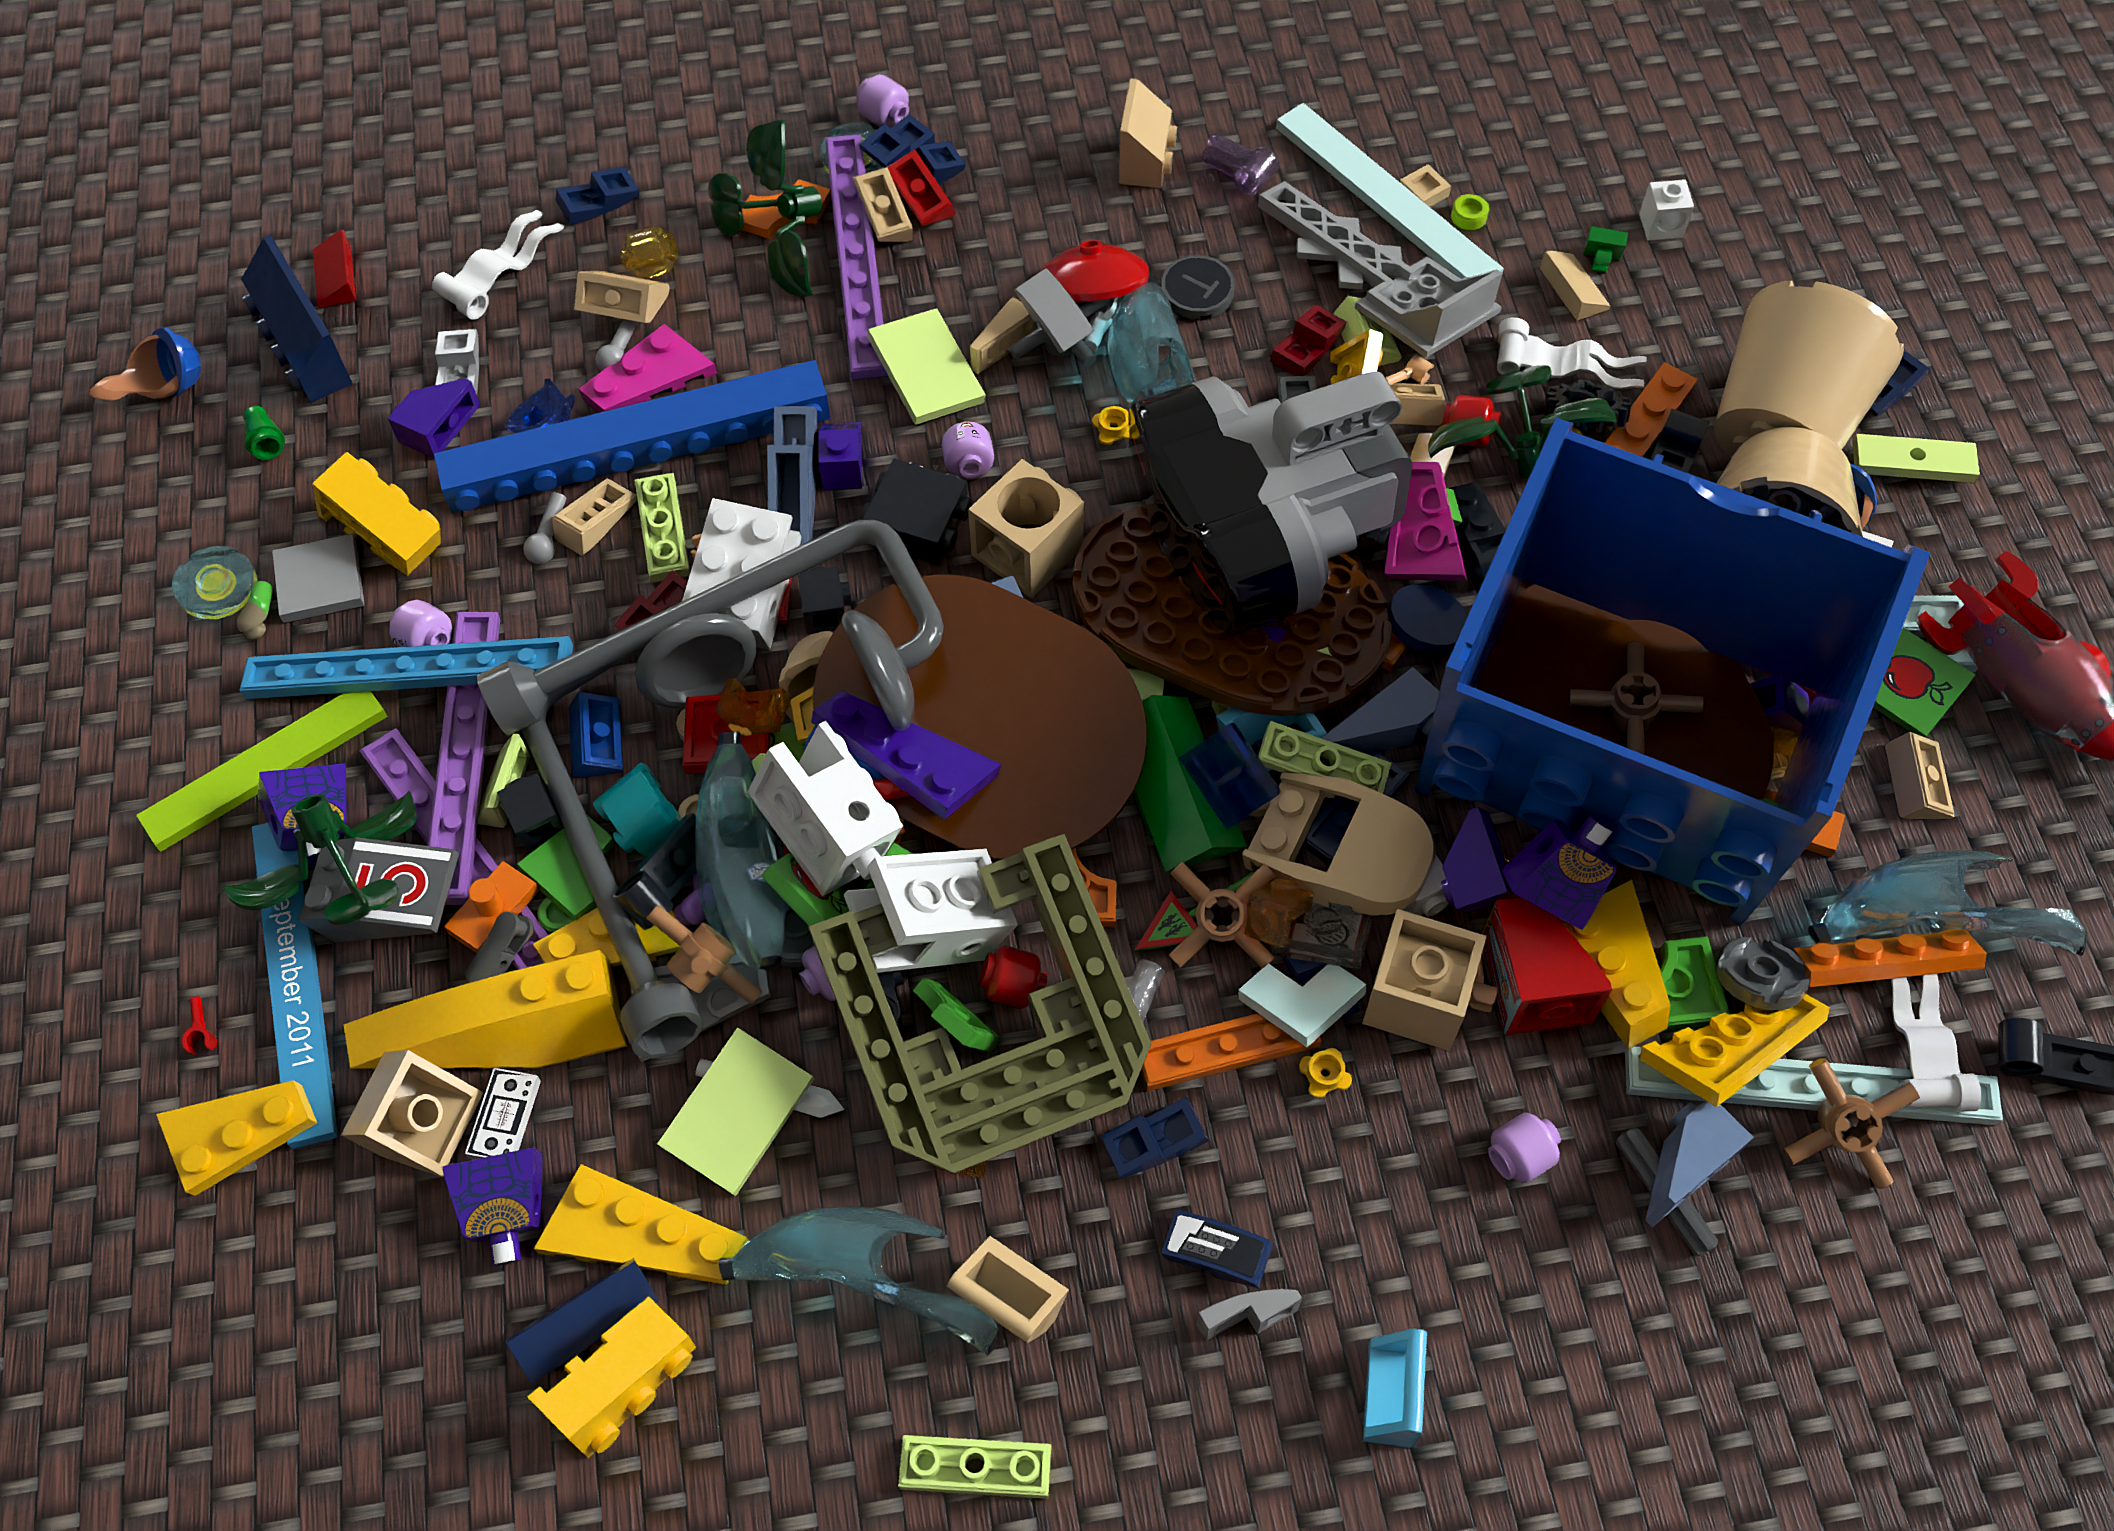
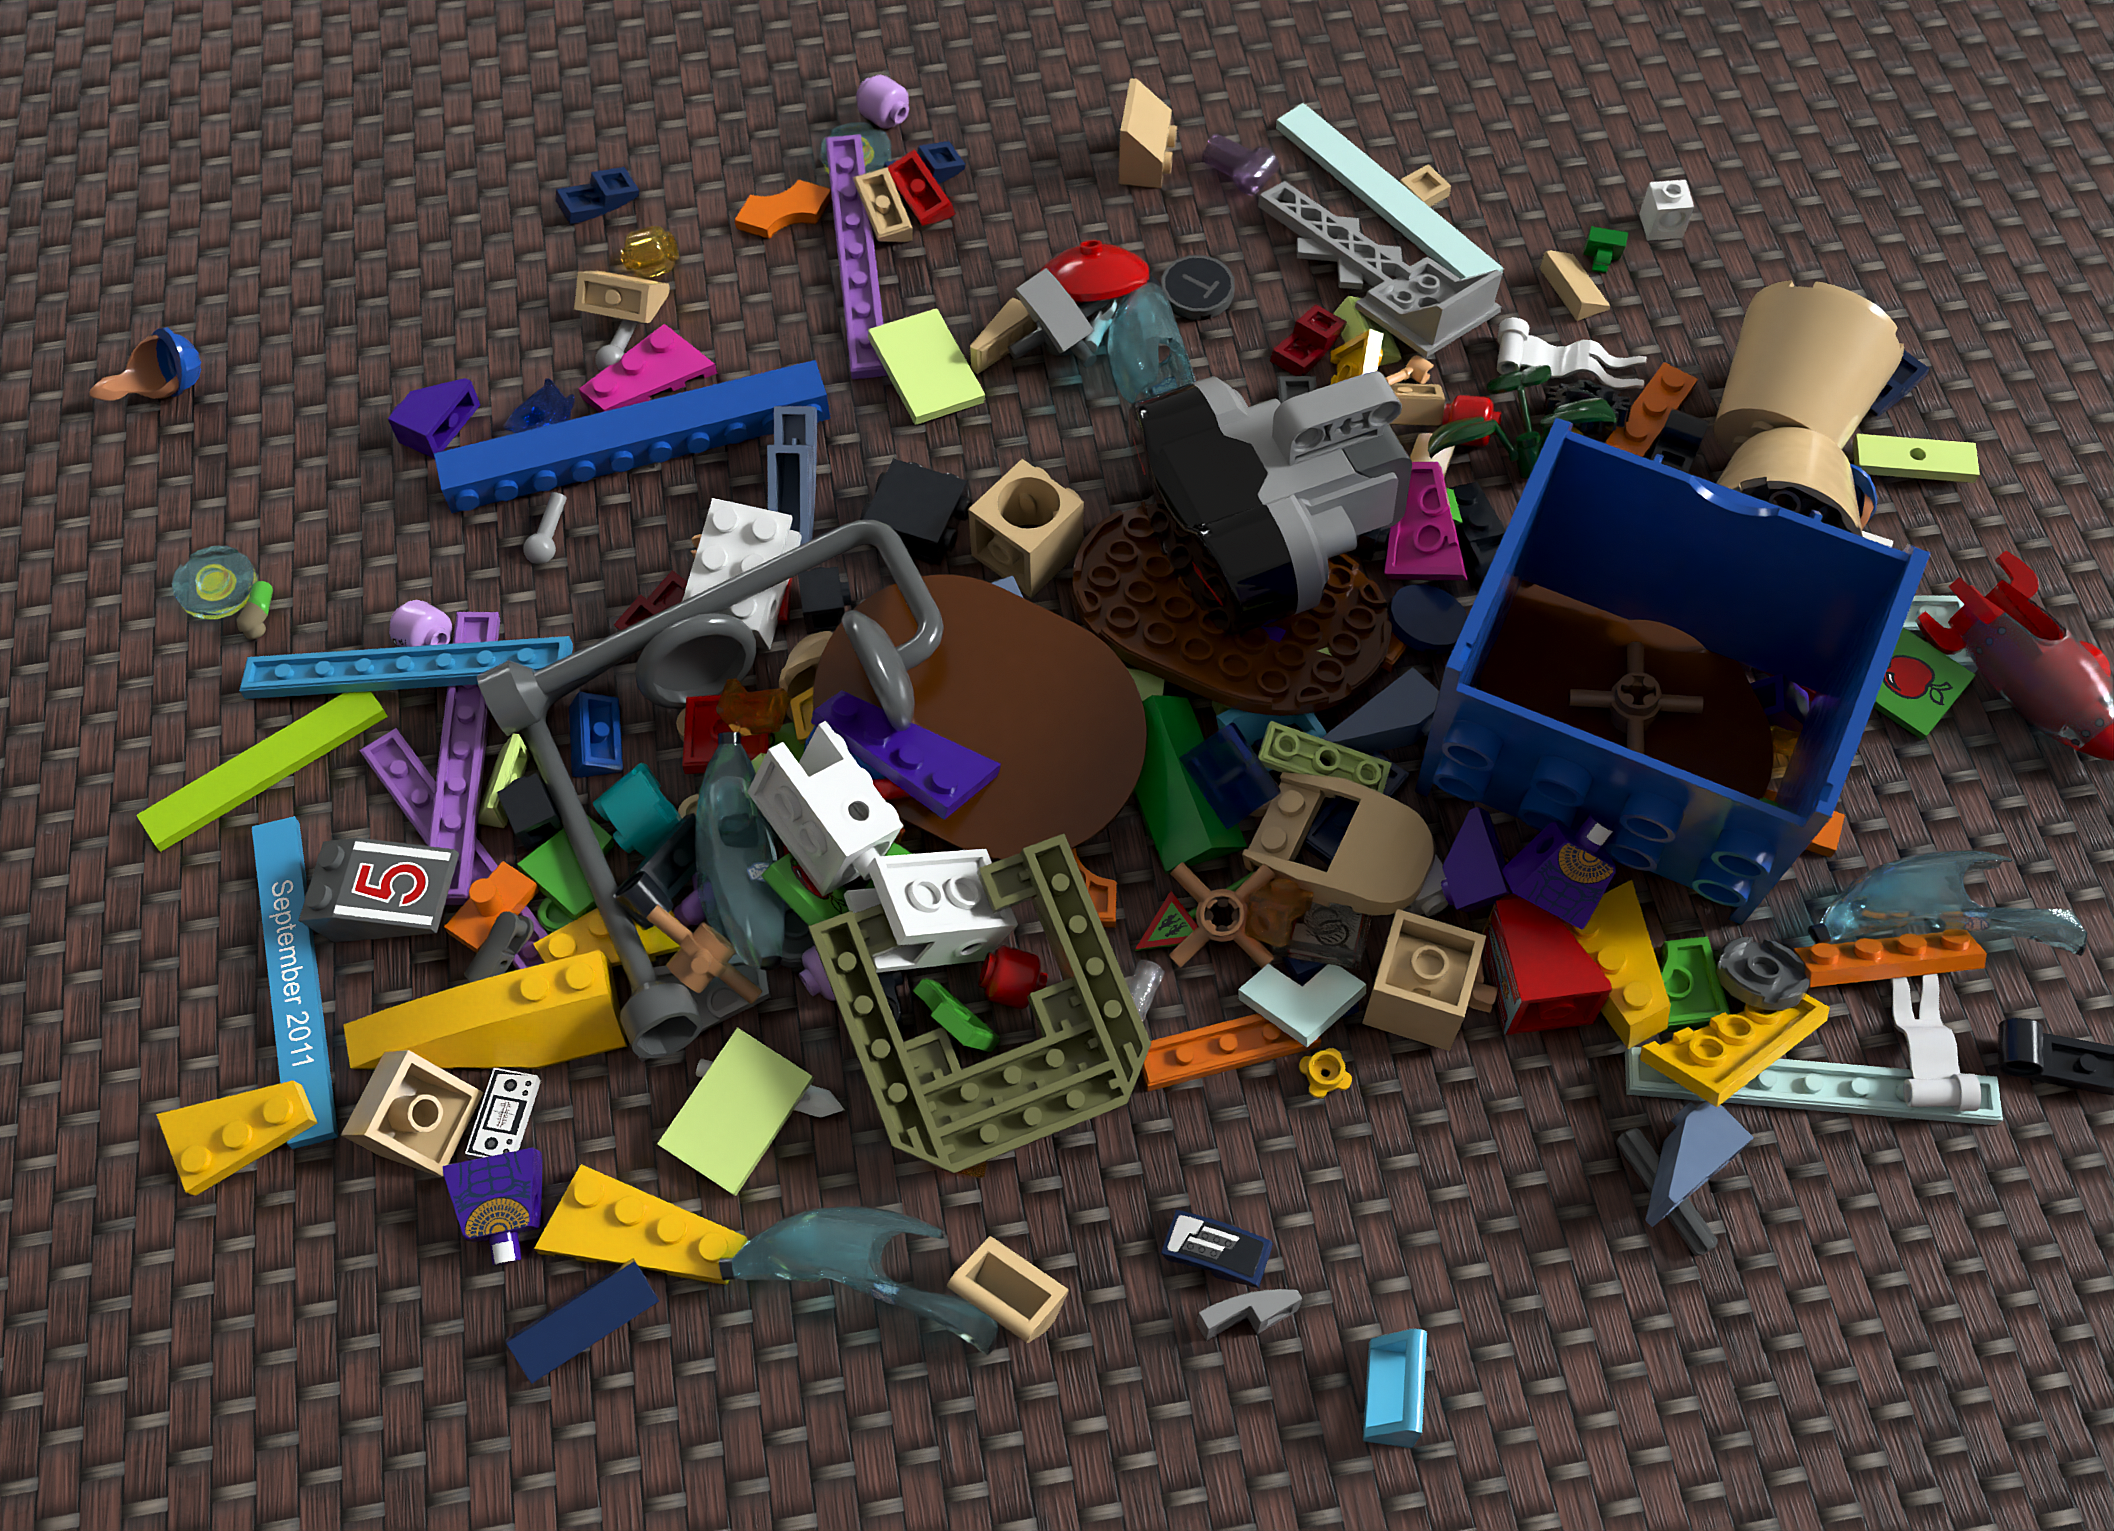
red hand [182,996,217,1055] -> none
dark green plant [224,791,417,925] -> none
dark blue slope [241,235,353,403] -> none
green cone [243,406,285,460] -> none
dark purple torso [257,763,346,866] -> none
light grey tile [272,534,365,623] -> none
yellow wedge [312,452,441,576] -> none
red slope [313,230,356,308] -> none
white flag [432,210,564,320] -> none
light grey slope [435,329,479,395] -> none
yellow wedge [528,1297,696,1458] -> none
tan slope [552,478,637,556] -> none
yellowish green tile [634,473,690,583] -> none
dark green plant [708,120,822,297] -> none
dark purple slope [819,422,863,491] -> none
dark blue slope [859,114,935,168] -> none
yellowish green tile [898,1435,1051,1499] -> none
lavender head [941,421,995,480] -> none
yellow plate [1092,406,1136,445] -> none
dark blue slope [1101,1097,1209,1178] -> none
lime tile [1451,194,1489,230] -> none
lavender head [1488,1112,1561,1183] -> none
medium nougat bar [1783,1058,1920,1189] -> none
tan slope [1885,732,1954,819] -> none

